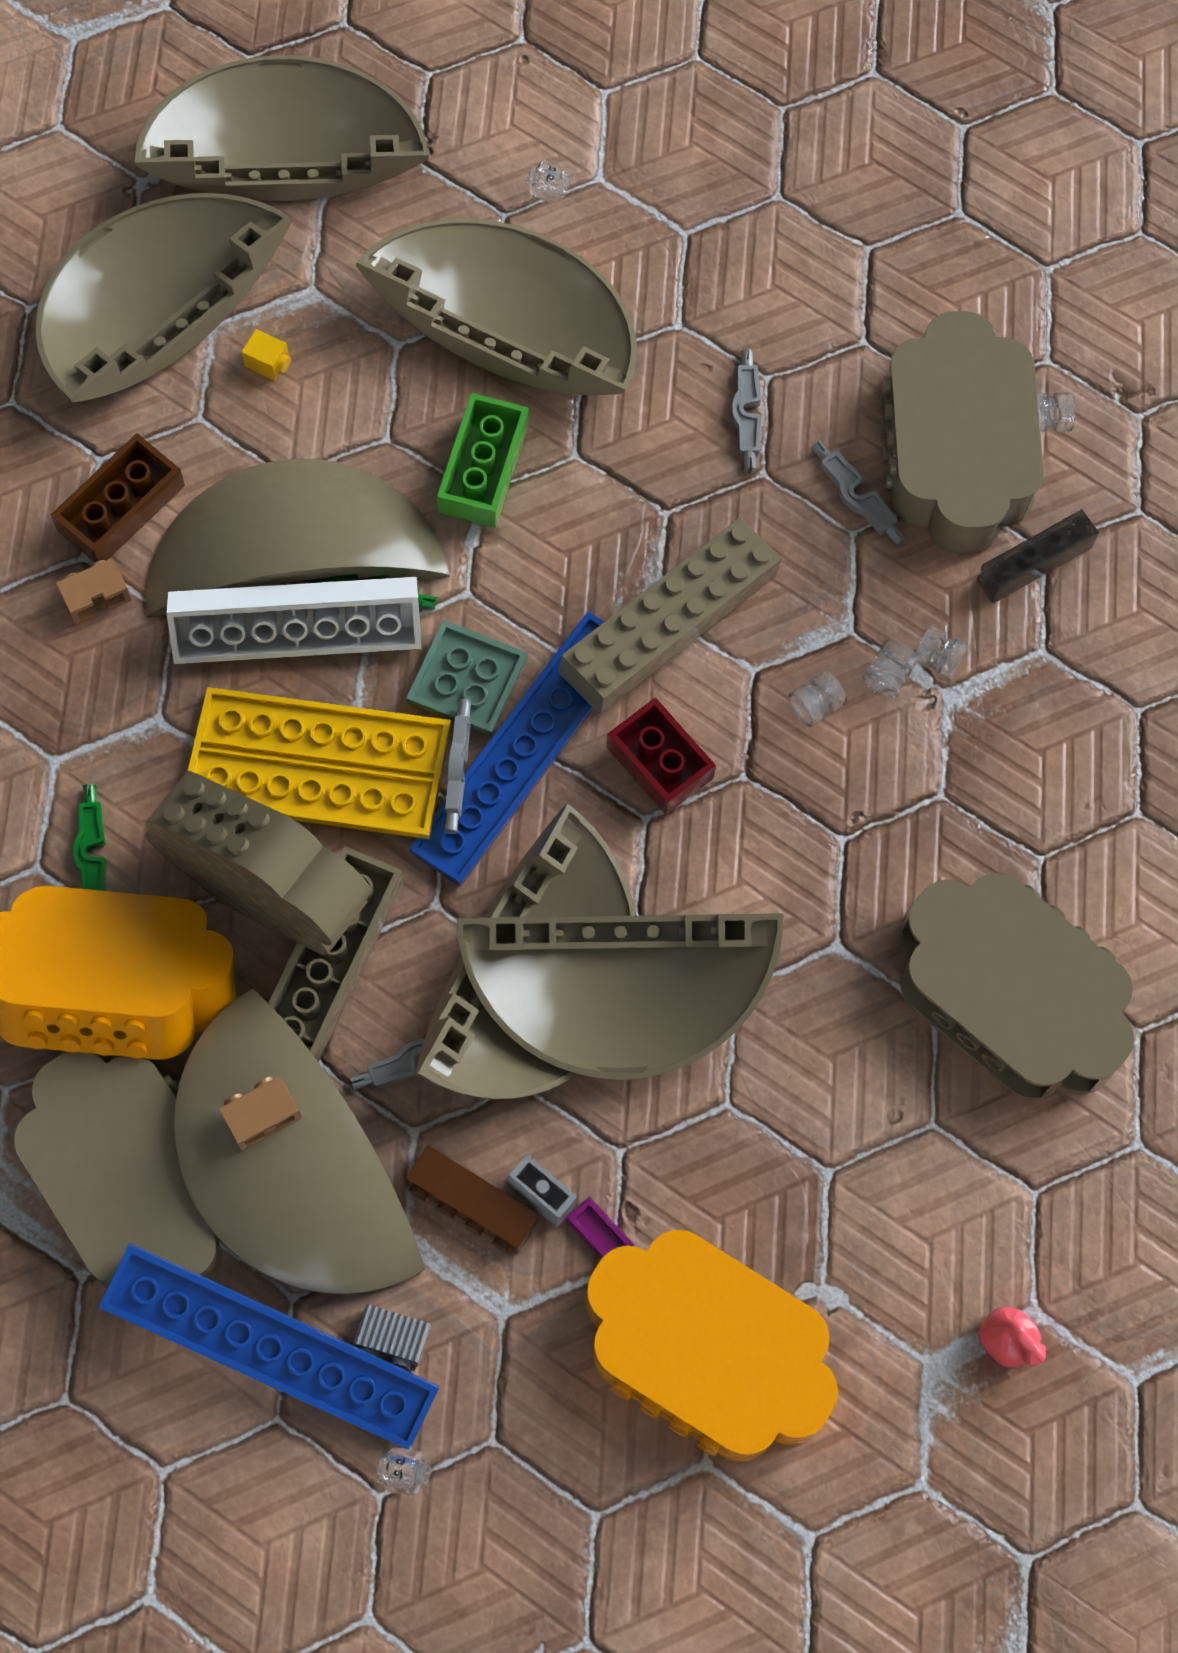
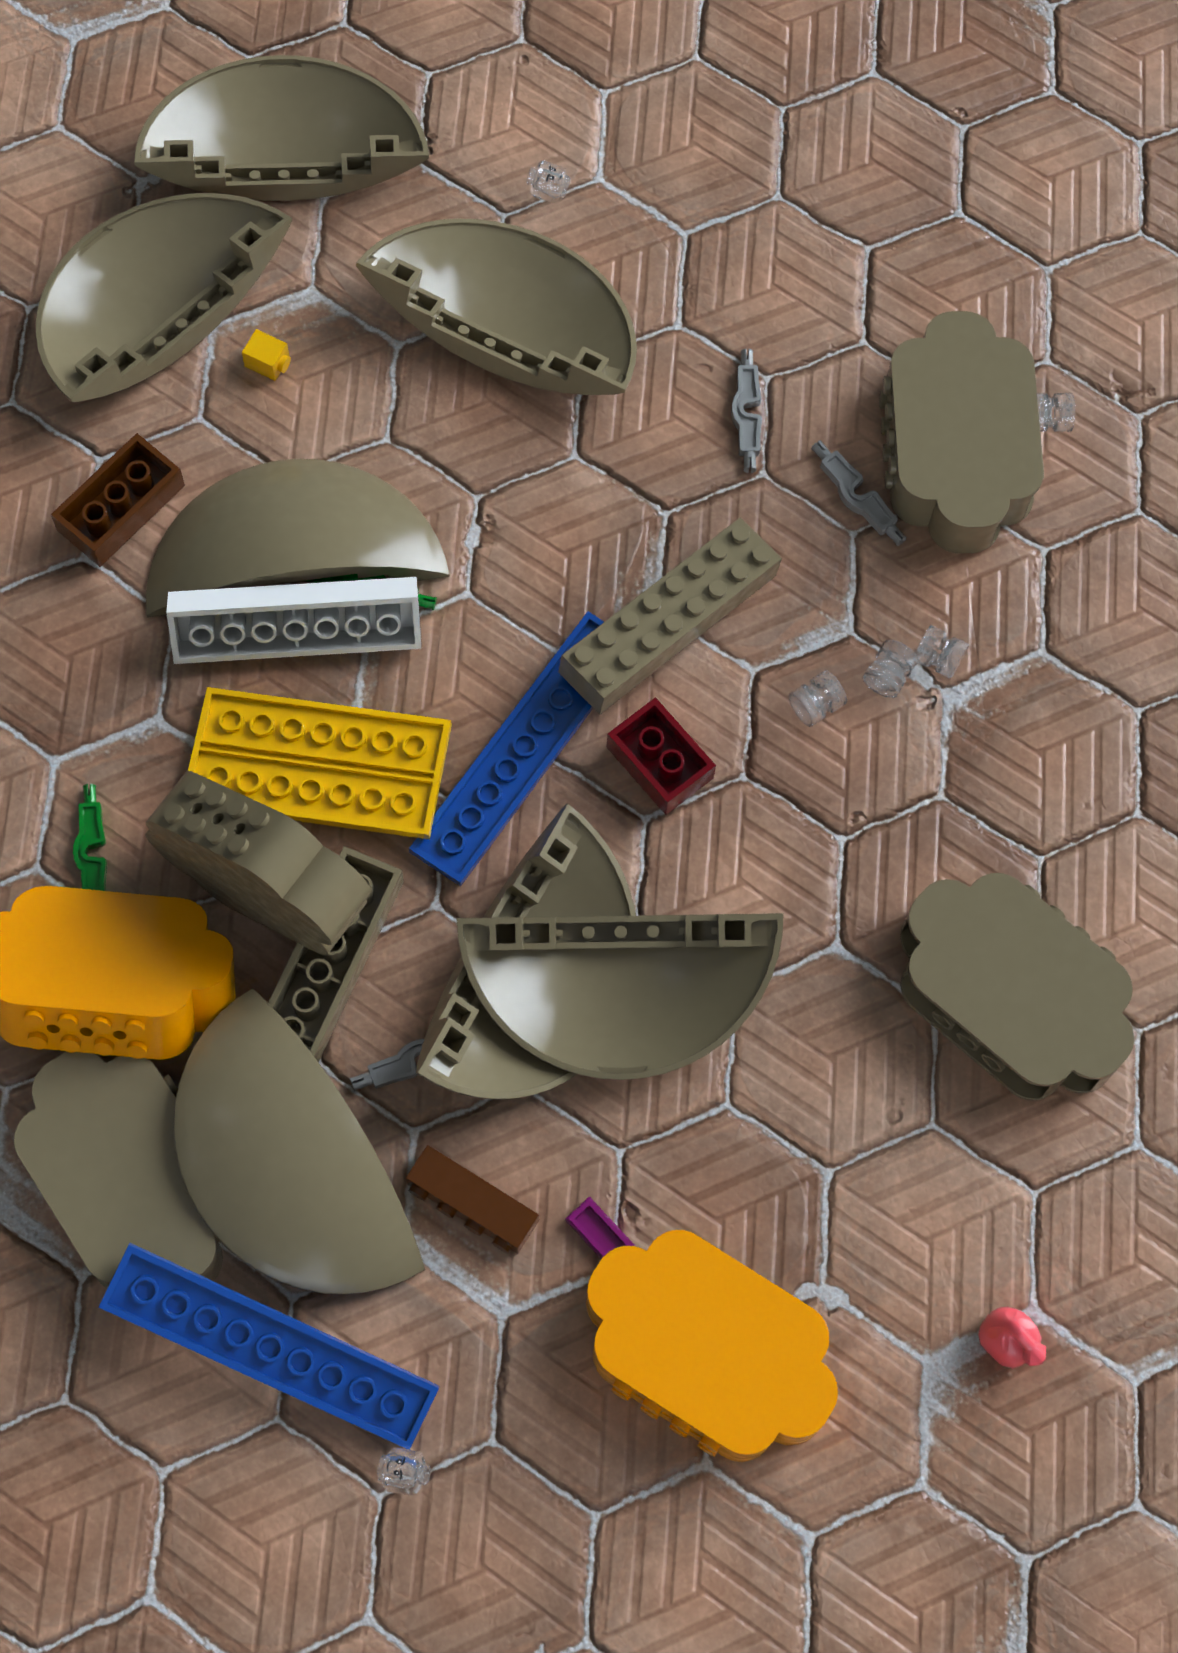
medium nougat brick [56,558,132,625] -> none
medium nougat brick [219,1076,302,1151] -> none
light grey brick [354,1304,431,1370] -> none
sand green plate [406,620,528,736] -> none
bright green brick [437,393,529,528] -> none
light grey piece [444,699,472,834] -> none
light grey brick [507,1155,577,1227] -> none
clear smoke brick [976,509,1099,604] -> none

